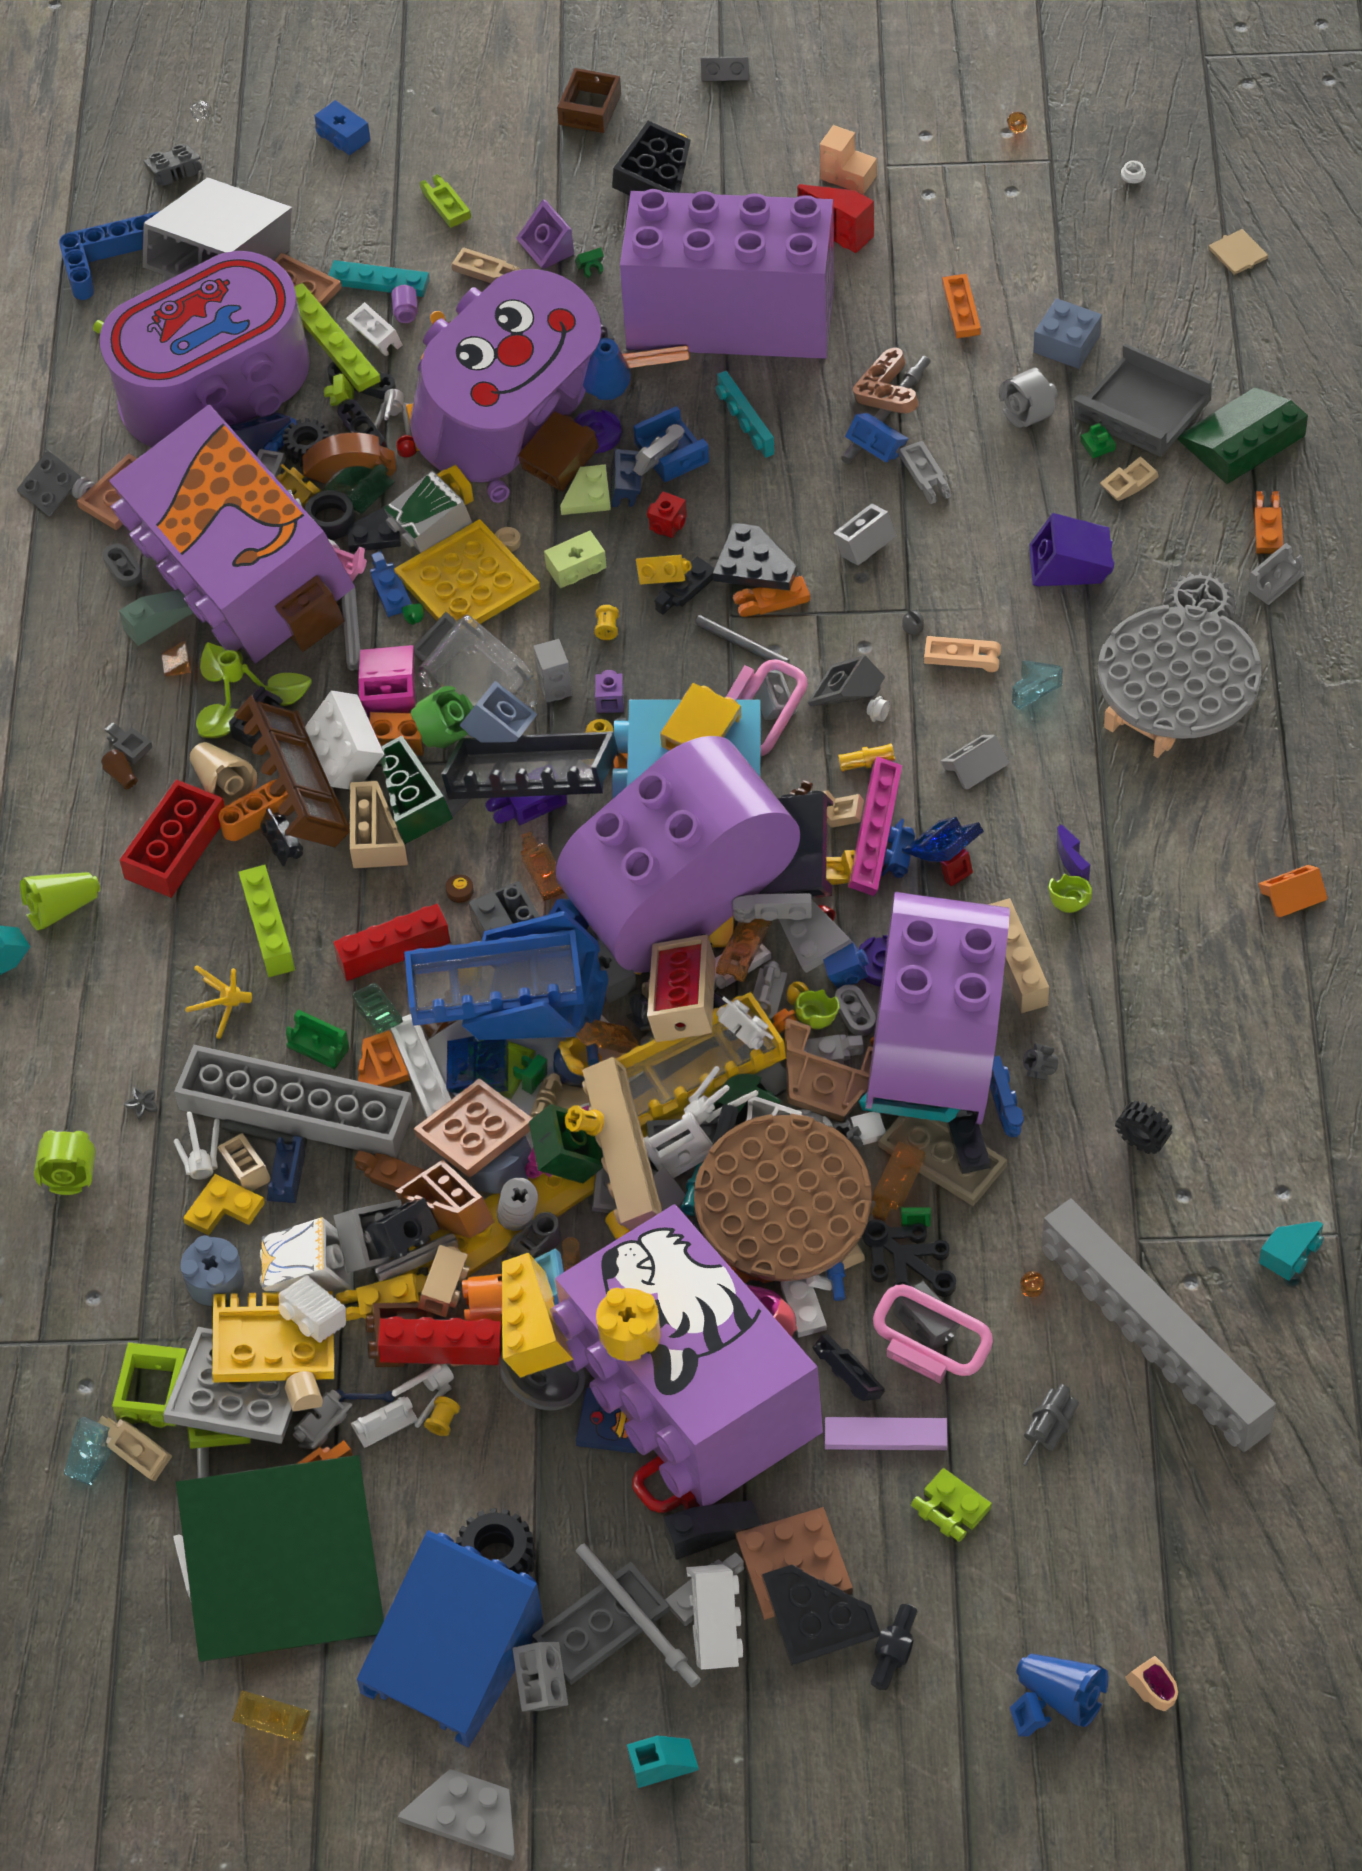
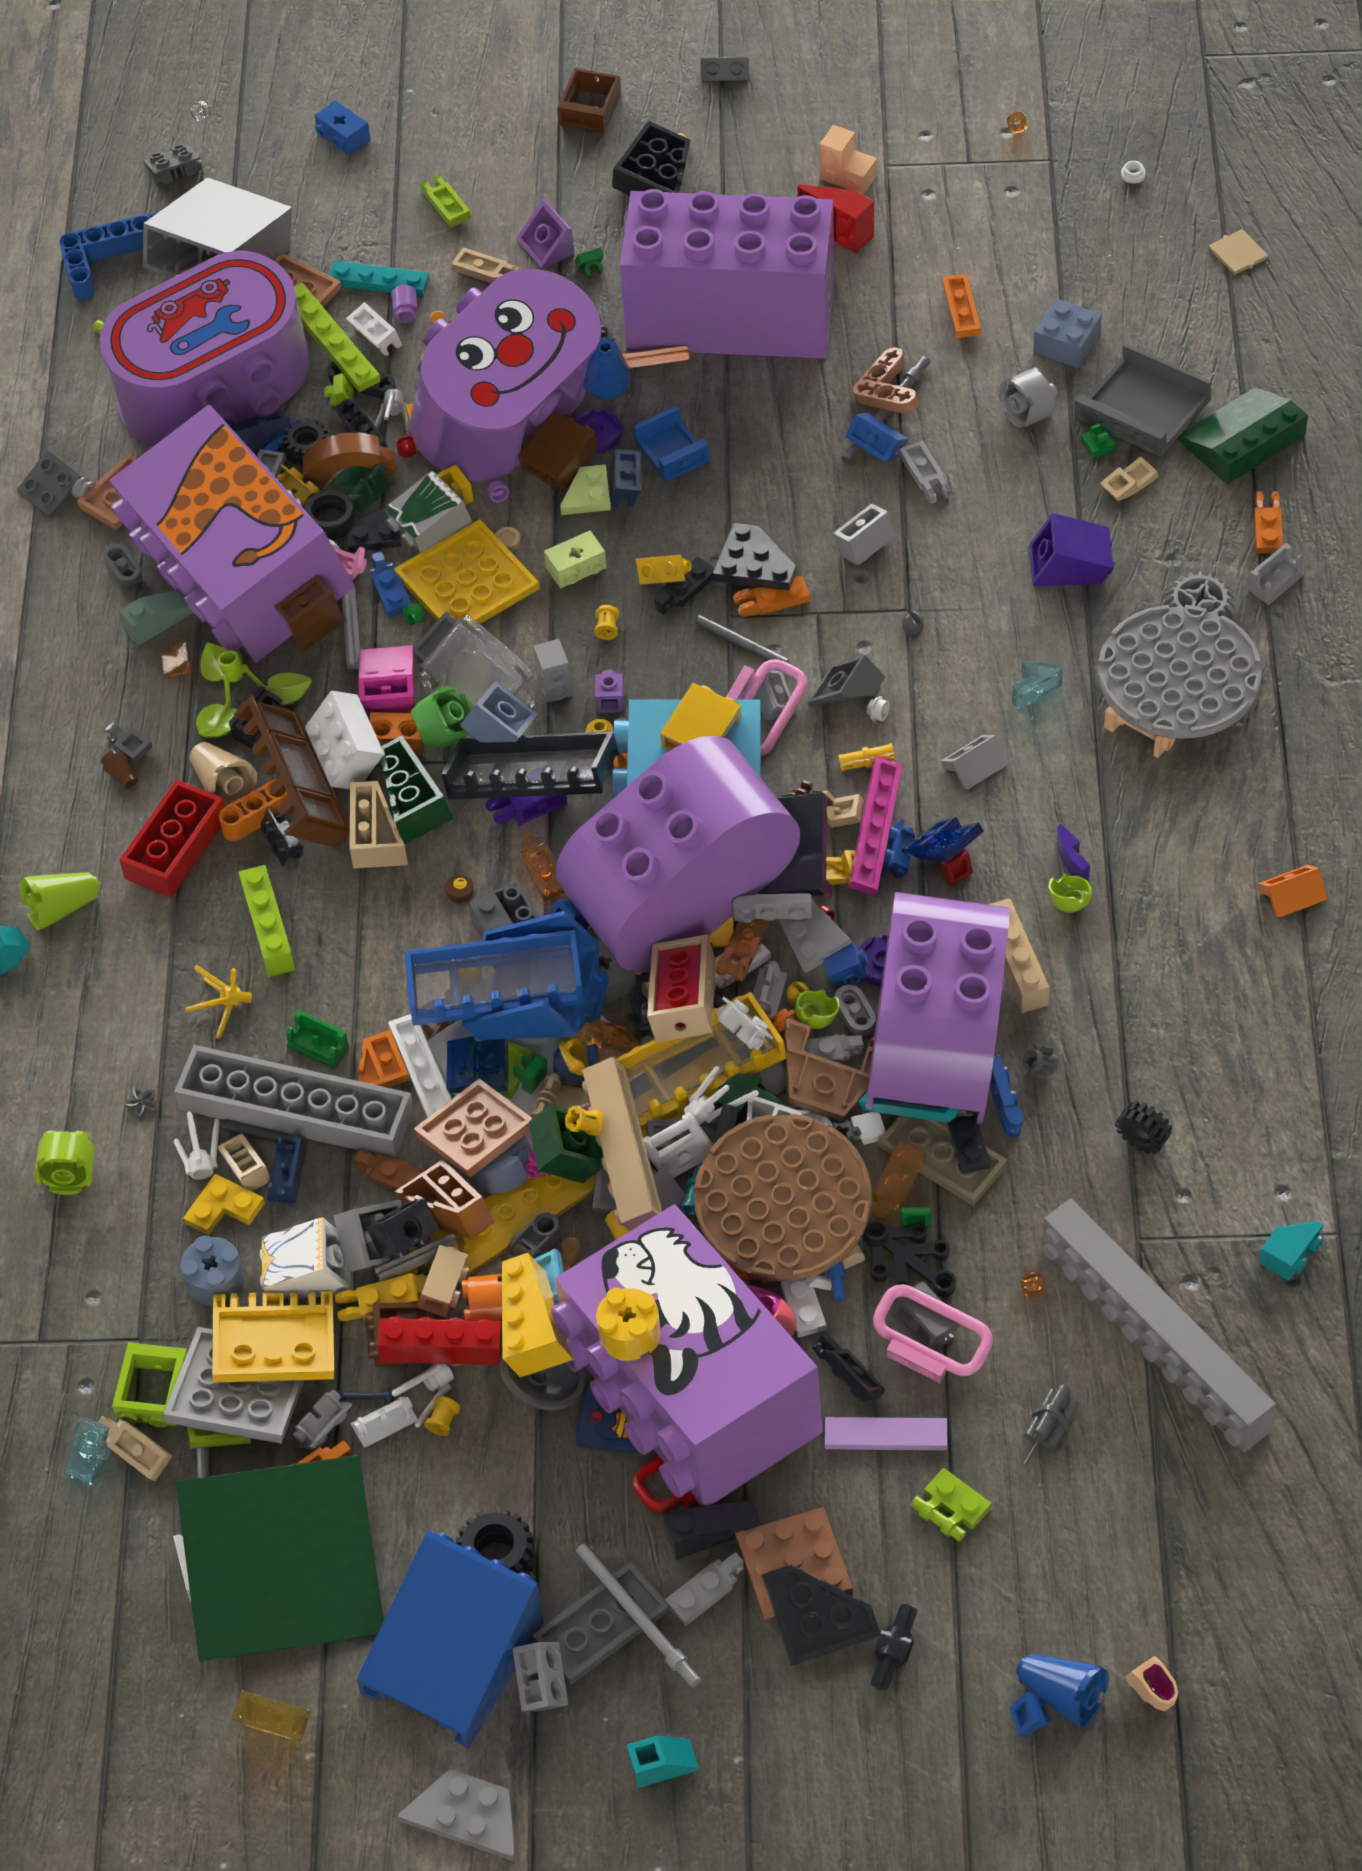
white brick [278,1275,346,1343] -> none
tan brick [285,1371,323,1411] -> none
red brick [333,903,451,982] -> none
clear green slope [352,983,403,1034] -> none
light grey piece [497,1178,538,1231] -> none
light grey hinge [633,424,685,476] -> none
red brick [647,491,687,538] -> none
white wedge [686,1564,743,1670] -> none
teal plate [715,371,774,458] -> none
light nougat plate [924,636,1001,672] -> none

